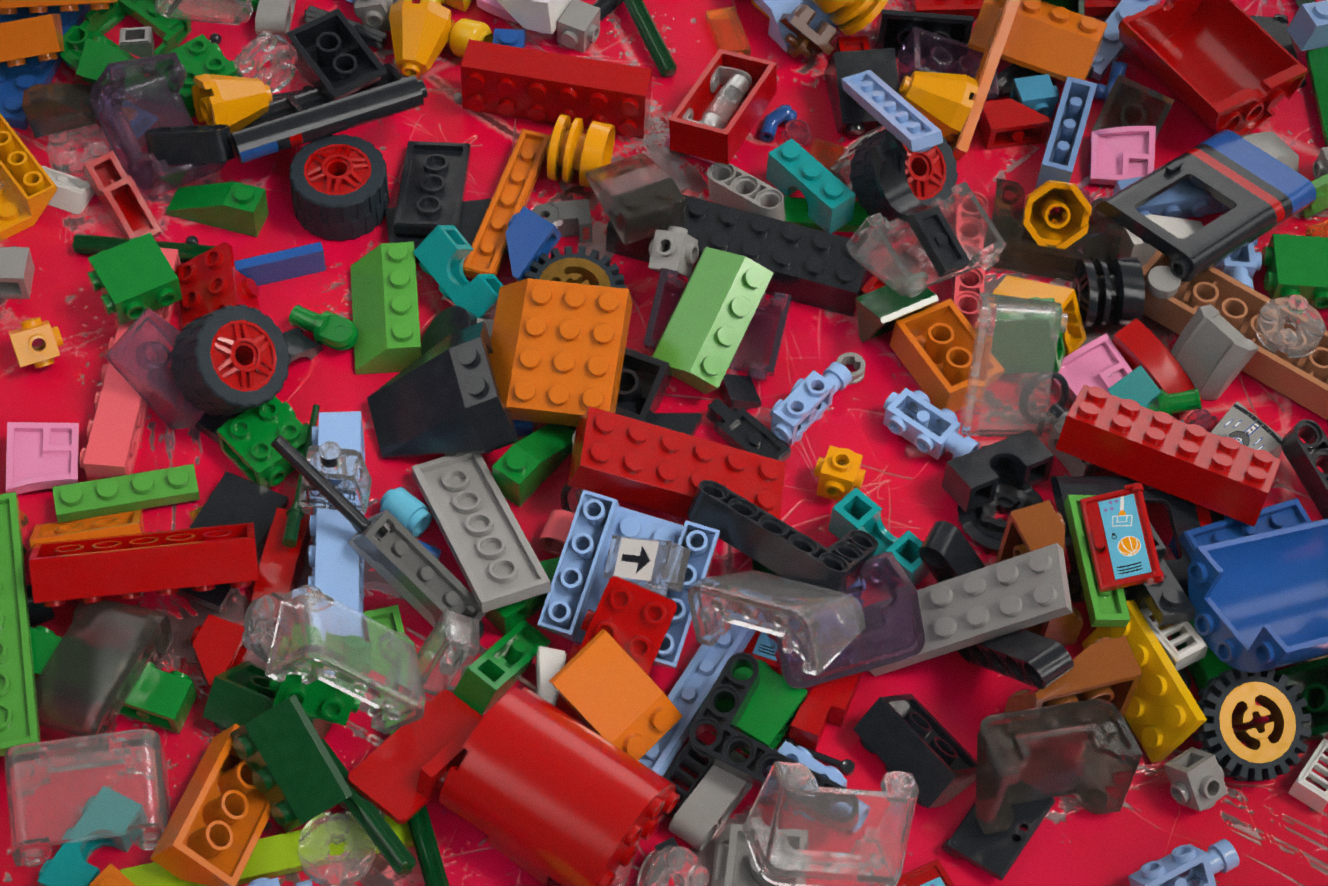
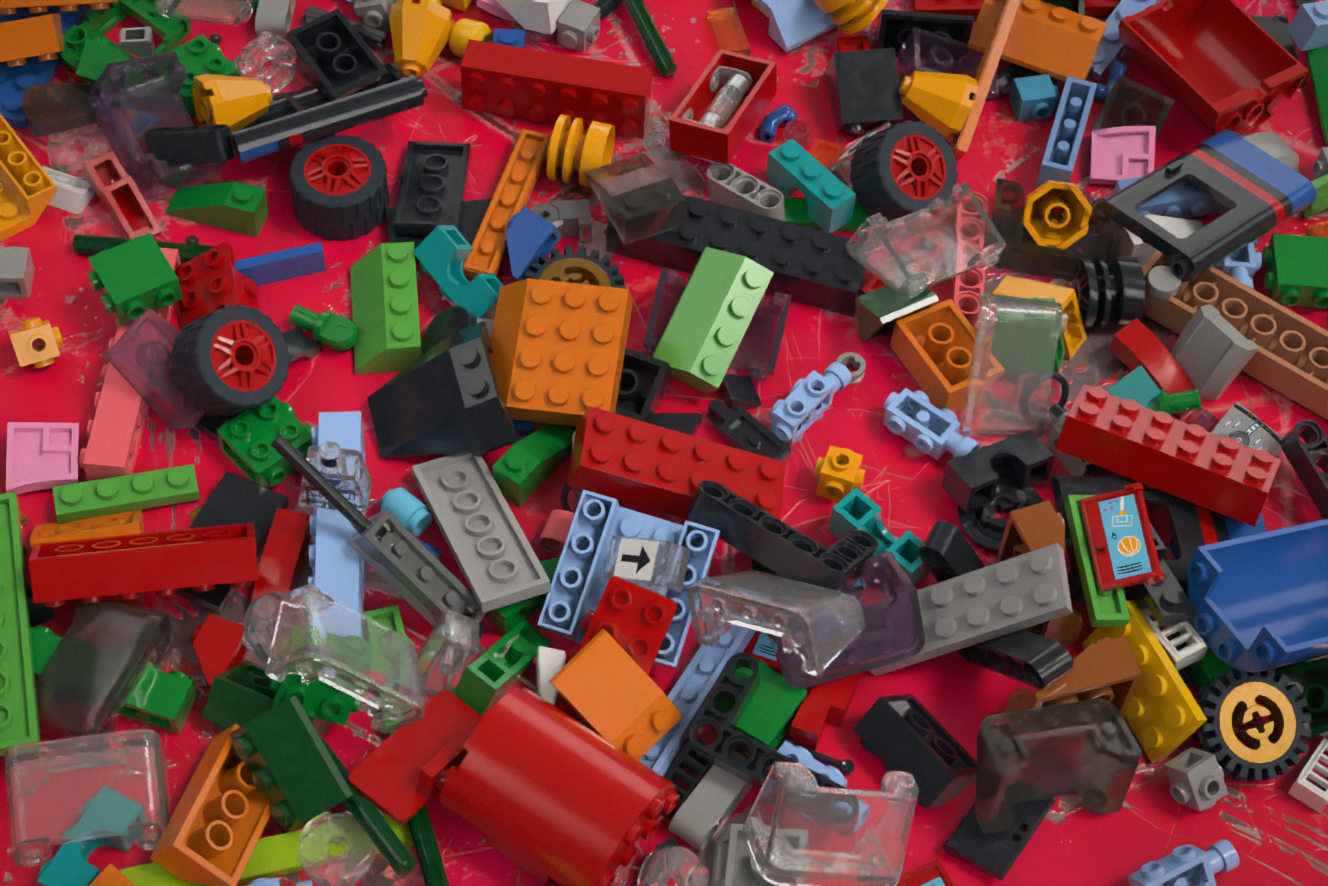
dark green piece [282,404,320,548] -> none
light grey brick [648,226,699,278] -> none
reddish brown hips [779,3,837,58] -> none
light blue plate [841,70,943,153] -> none
black piece [871,139,971,277] -> none
red slope [977,98,1051,150] -> none
bright pink plate [1050,333,1133,402] -> none
blue tile [1179,498,1312,560] -> none
clear plate [1255,295,1326,358] -> none

